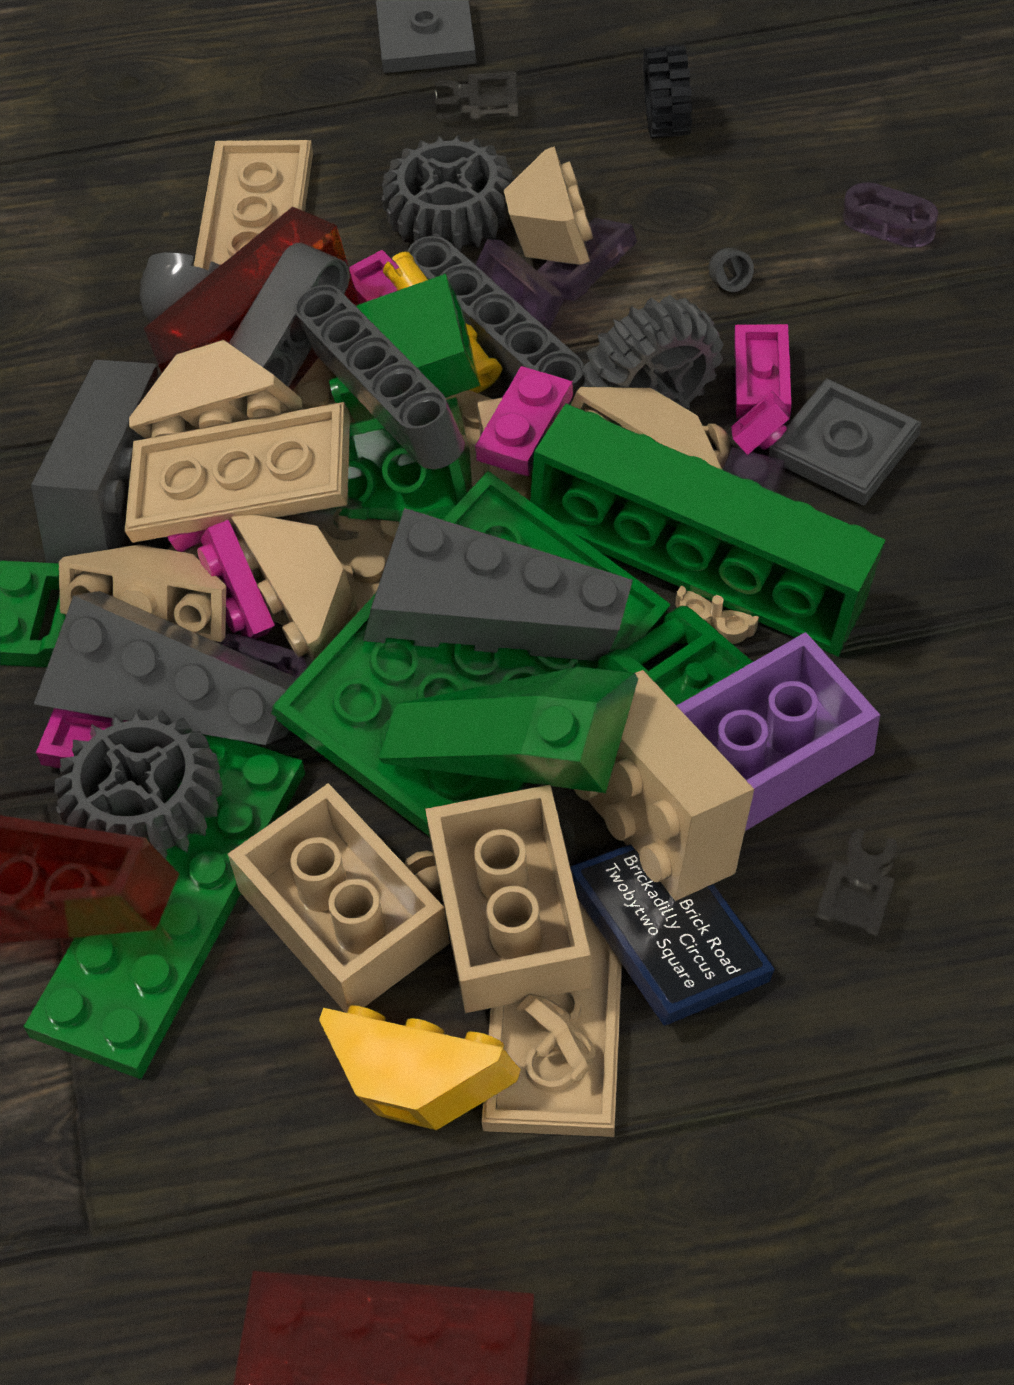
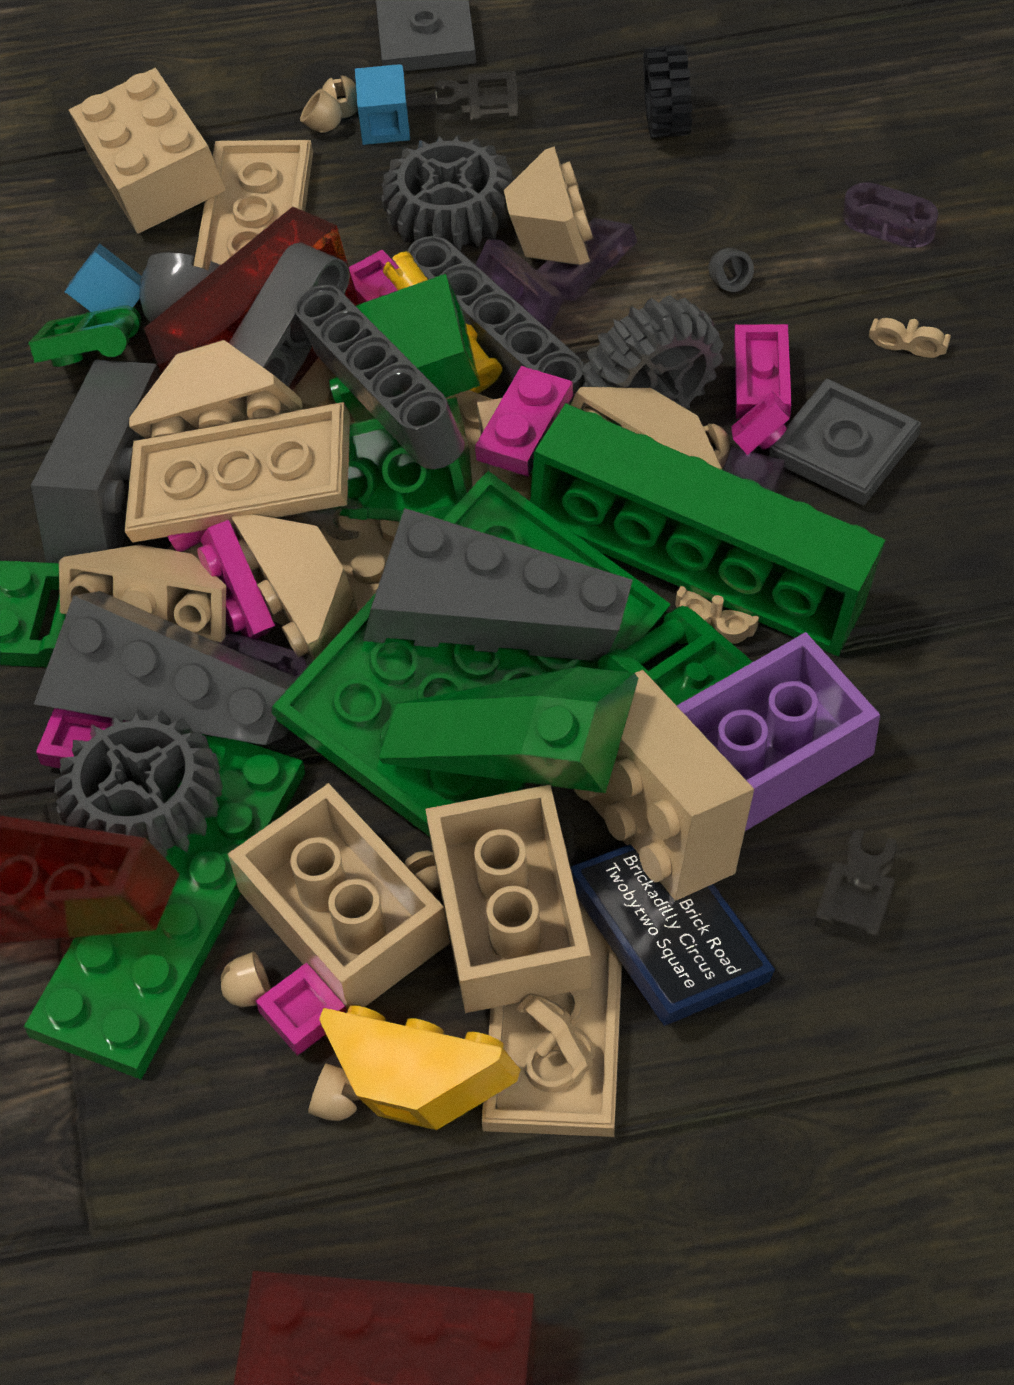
none -> green plate [29,305,141,367]
none -> dark azure panel [65,243,142,312]
none -> tan brick [68,67,226,234]
none -> tan hinge [220,952,271,1008]
none -> dark pink plate [256,962,347,1056]
none -> tan hinge [300,89,342,133]
none -> tan hinge [308,1063,359,1121]
none -> tan hinge [322,76,358,118]
none -> dark azure panel [355,64,410,145]
none -> tan piece [869,318,951,358]

